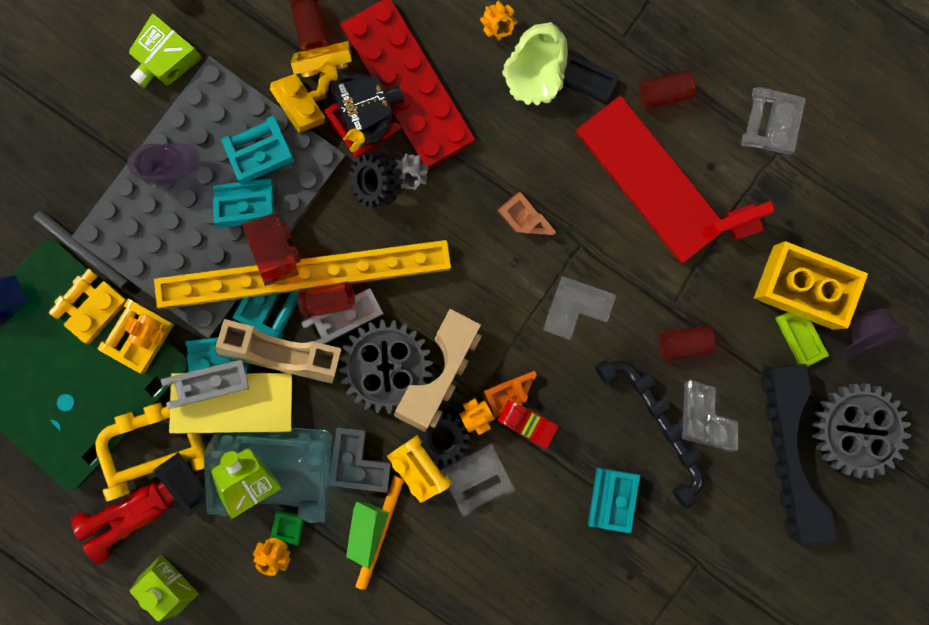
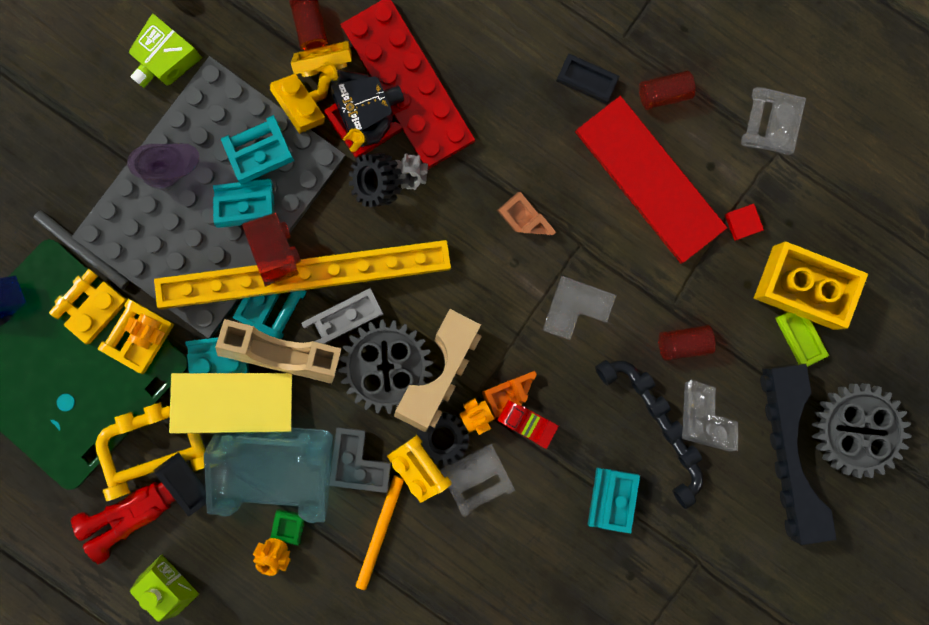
light grey hinge [161,359,249,409] -> none
lime torso [211,449,282,519] -> none
clear red piece [298,281,355,318] -> none
bright green slope [346,501,389,568] -> none
light orange gear [480,1,518,40] -> none
yellowish green piece [502,22,568,106] -> none
red tile [714,201,775,233] -> none
clear purple piece [840,308,910,359] -> none

